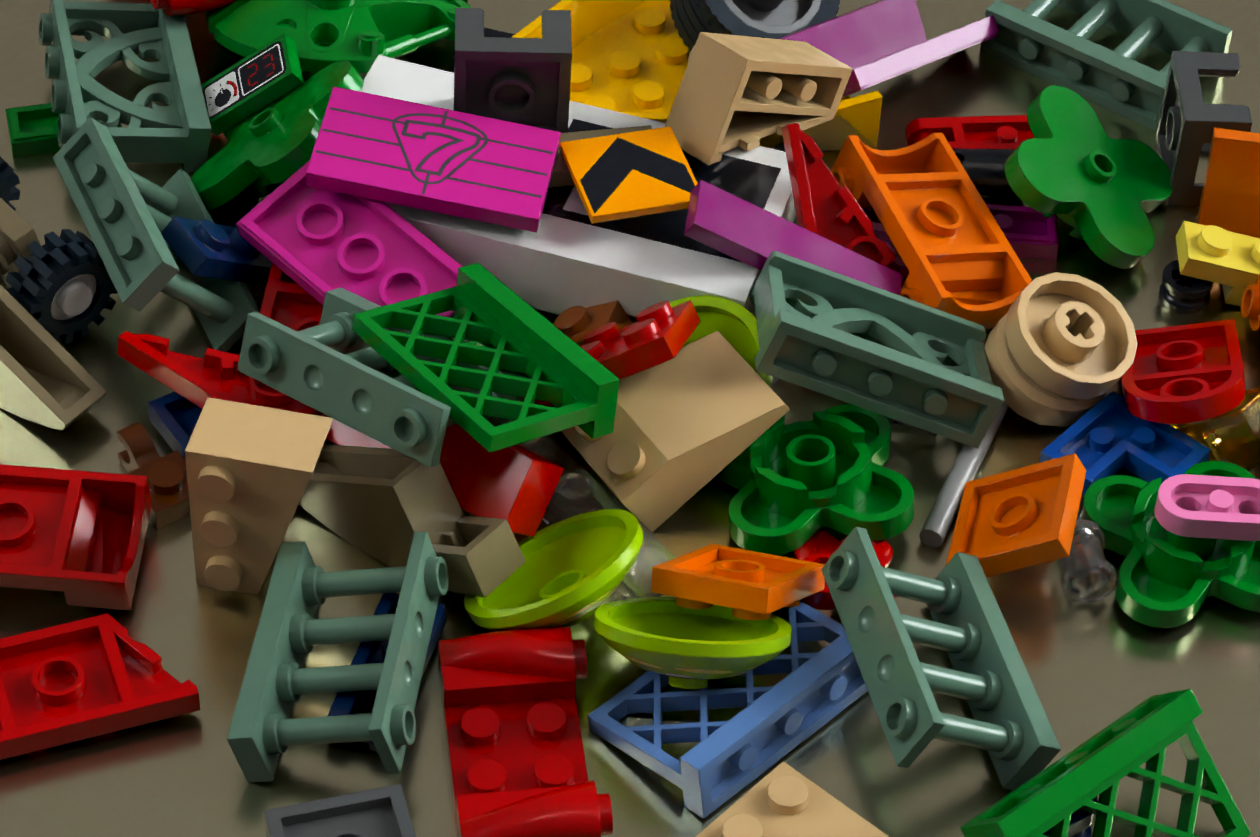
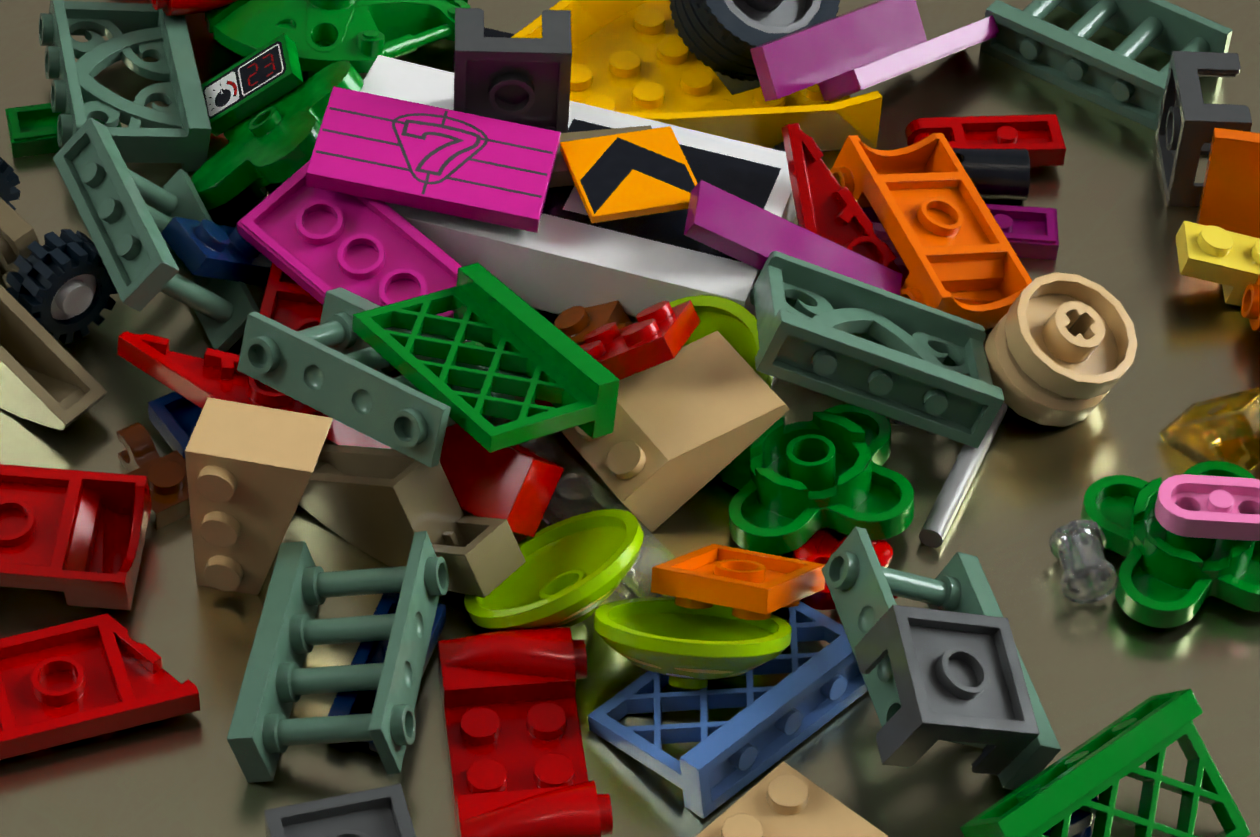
tan wedge [665,32,853,166] -> none
orange plate [946,453,1087,578] -> none
green plant [1005,85,1173,269] -> none
blue plate [1039,391,1211,496] -> none
red plate [1122,319,1246,424] -> none
black bush [1159,260,1214,314] -> none
none -> dark grey panel [854,605,1040,775]

